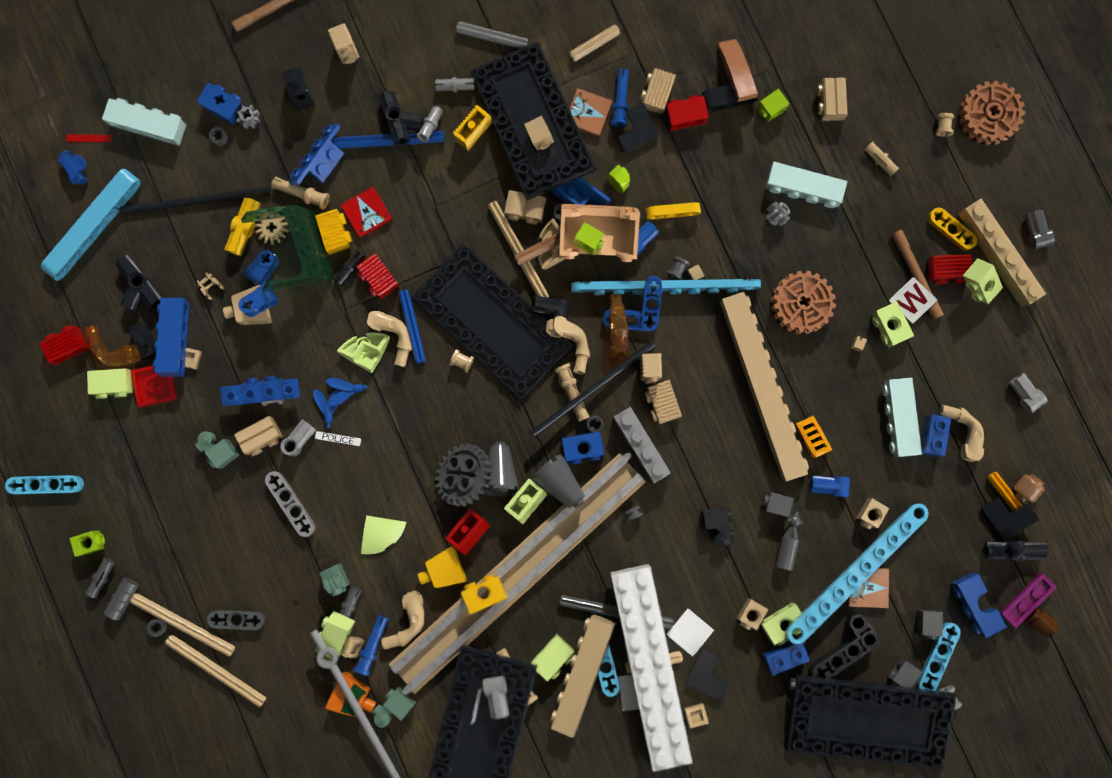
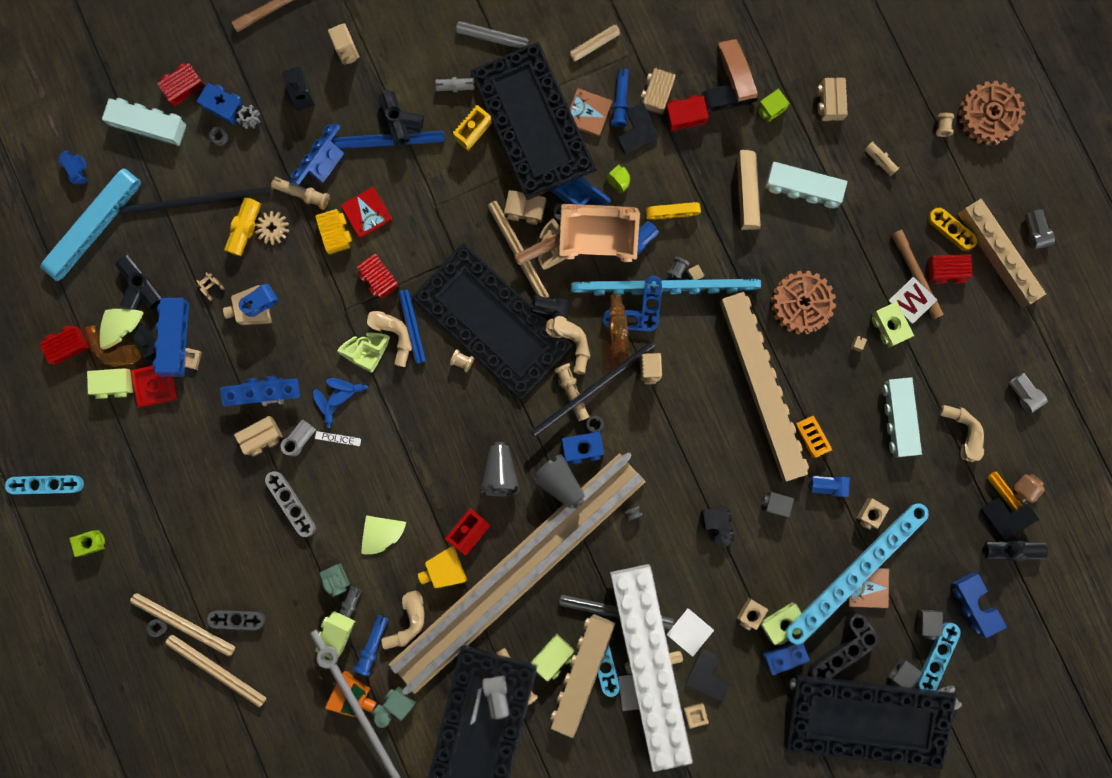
red sticker [66,134,111,142] -> none
dark grey pin [85,558,115,598] -> none
dark grey axle [103,577,139,620] -> none
sand green brick [195,432,240,469] -> none
clear green windscreen [241,205,333,292] -> none
blue piece [244,250,279,286] -> none
black pin [333,249,366,287] -> none
tan tile [340,636,365,658] -> none
light grey pin [417,106,443,142] -> none
dark grey gear [435,443,492,507] -> none
yellow brick [461,574,508,615] -> none
yellowish green brick [504,479,547,524] -> none
tan brick [524,116,554,150] -> none
lime brick [573,222,605,256] -> none
light grey brick [613,407,671,484] -> none
tan brick [645,380,682,424] -> none
light grey gear [766,202,790,226] -> none
dark grey wheel [775,512,803,571] -> none
blue brick [921,415,951,457] -> none
yellowish green brick [963,259,1003,304] -> none
magenta plate [1000,573,1057,628] -> none
reddish brown brick [1026,608,1058,636] -> none
none -> yellowish green brick [100,309,143,350]
none -> red brick [157,63,205,106]
none -> tan brick [737,150,761,230]

